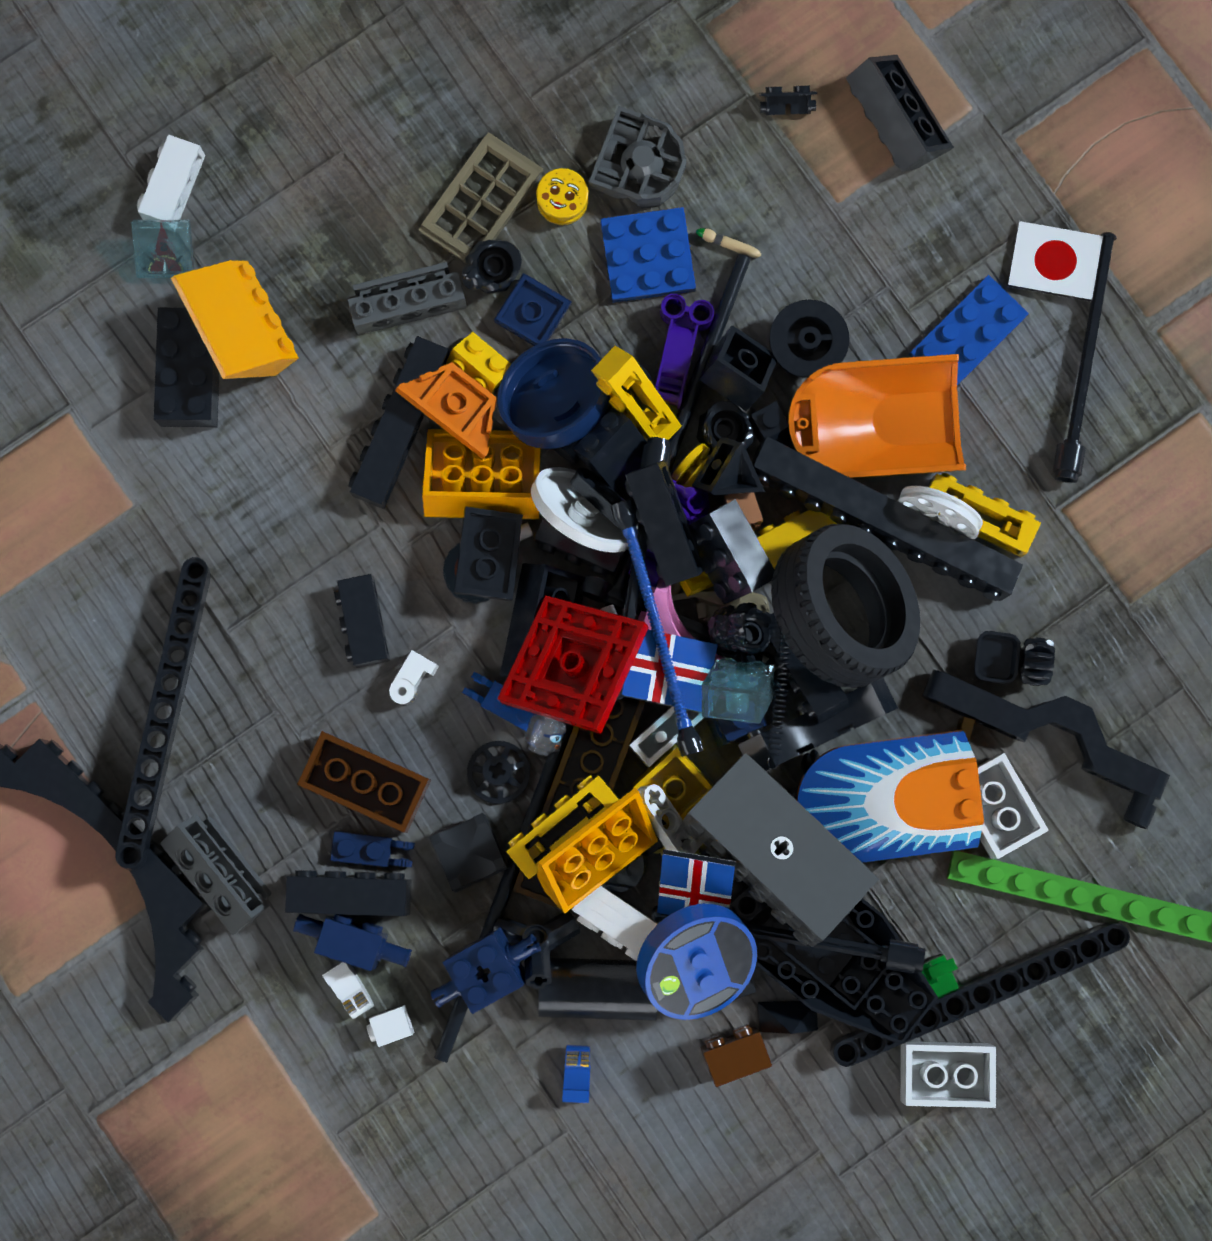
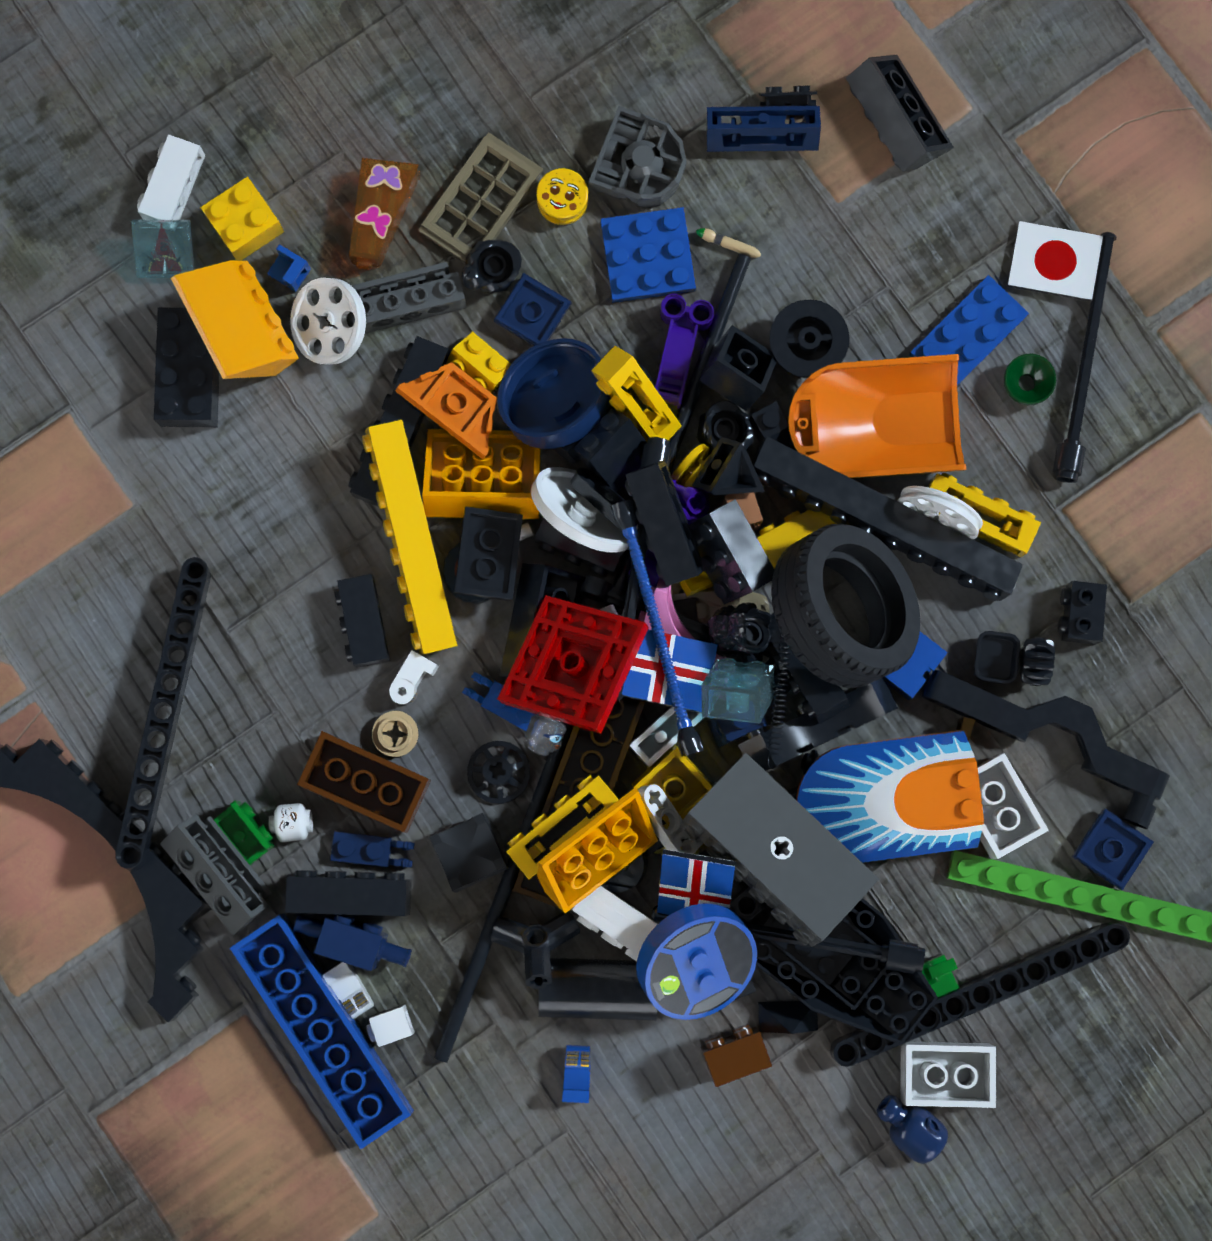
dark blue brick [431,927,541,1014] -> none
none -> yellow brick [200,176,284,261]
none -> green bracket [214,800,275,866]
none -> blue brick [230,913,414,1149]
none -> blue panel [268,244,311,292]
none -> white head [269,803,313,842]
none -> white wedge [290,278,366,364]
none -> clear orange slope [349,158,420,270]
none -> yellow brick [362,420,457,654]
none -> tan gear [372,711,419,757]
none -> dark blue brick [706,106,821,152]
none -> dark blue piece [876,1095,948,1164]
none -> blue brick [883,632,948,700]
none -> dark green piece [1004,353,1057,406]
none -> black brick [1058,581,1107,645]
none -> dark blue plate [1071,809,1154,890]

